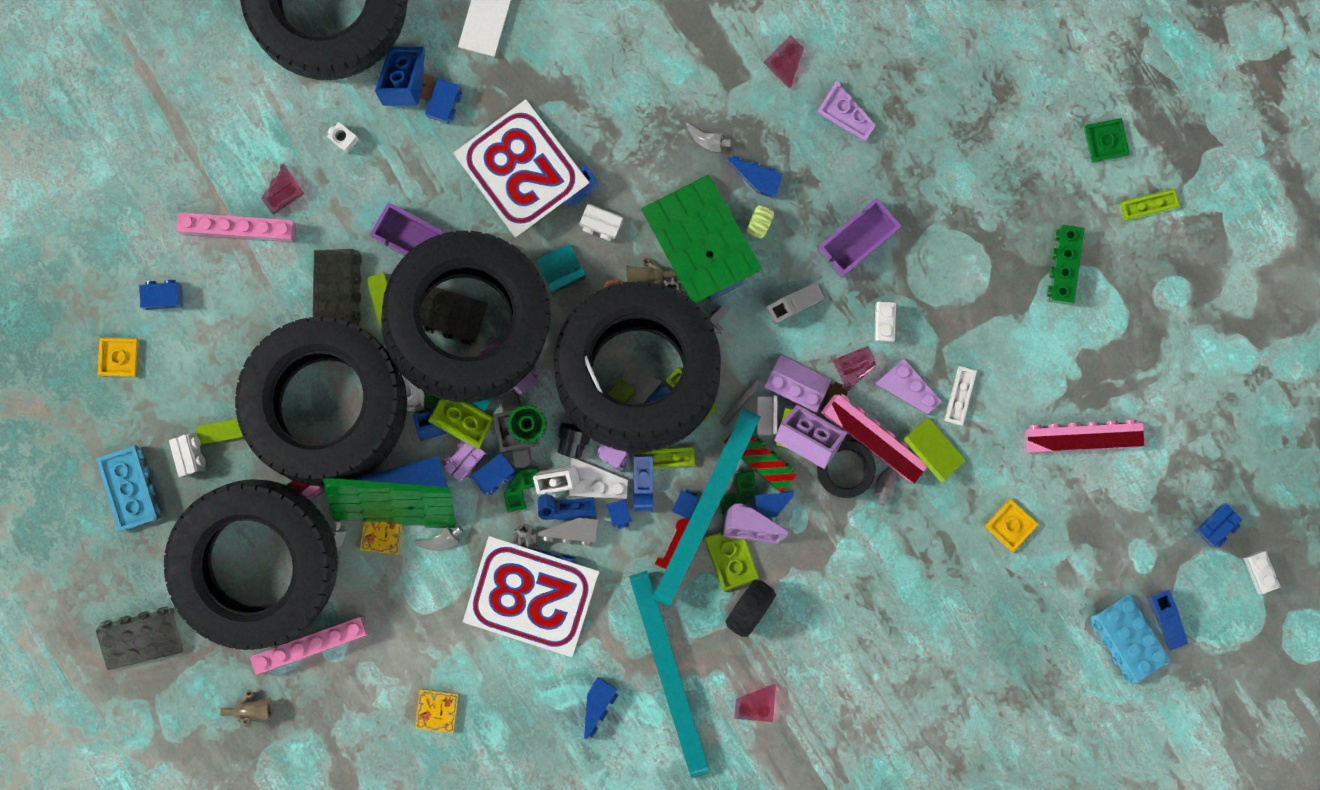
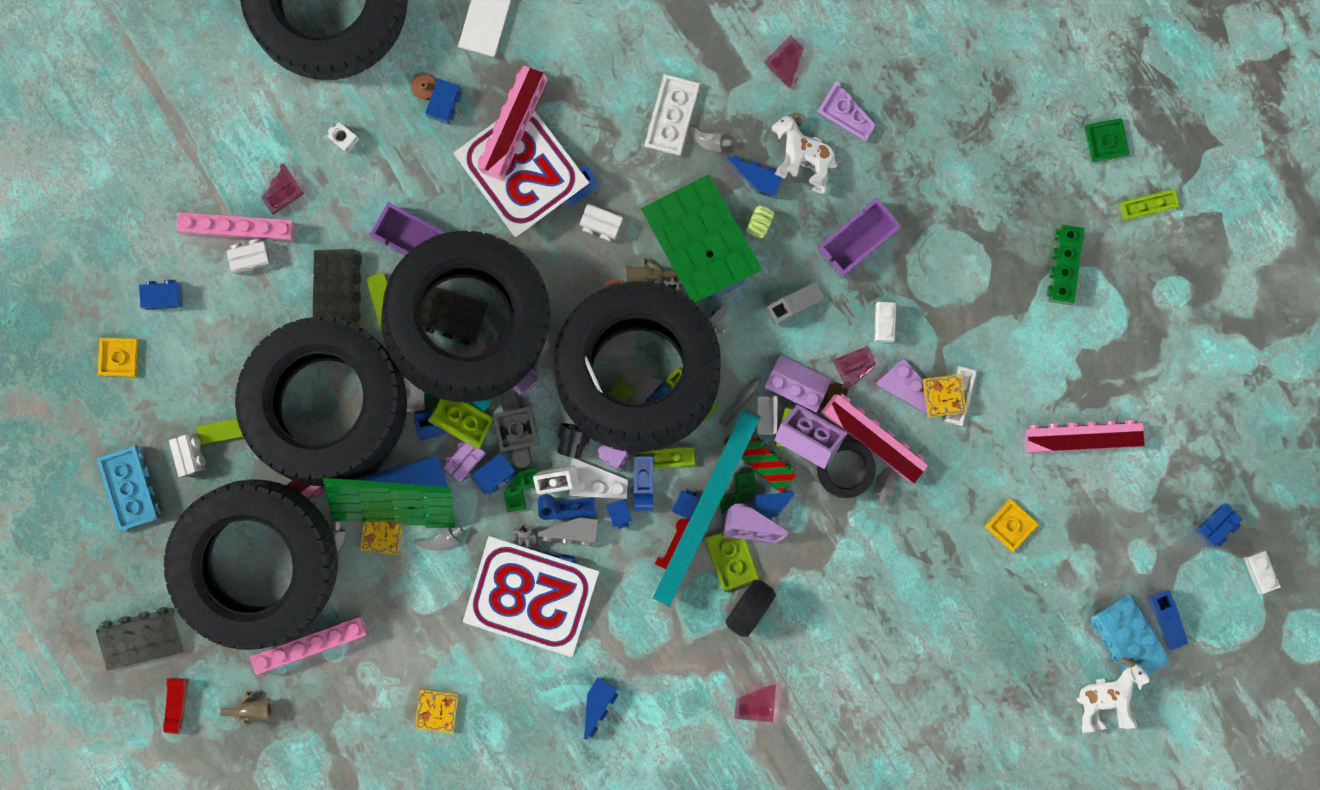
blue slope [375,47,425,106] -> none
green brick [507,404,547,445] -> none
teal bracket [536,244,586,294] -> none
teal beam [629,571,710,779] -> none
lime tile [904,417,966,483] -> none
none -> red leg [163,677,188,735]
none -> white brick [226,239,271,274]
none -> brick [478,66,548,181]
none -> white tile [644,74,701,157]
none -> white animal [772,113,838,194]
none -> yellow tile [922,374,966,418]
none -> white animal [1076,657,1150,733]

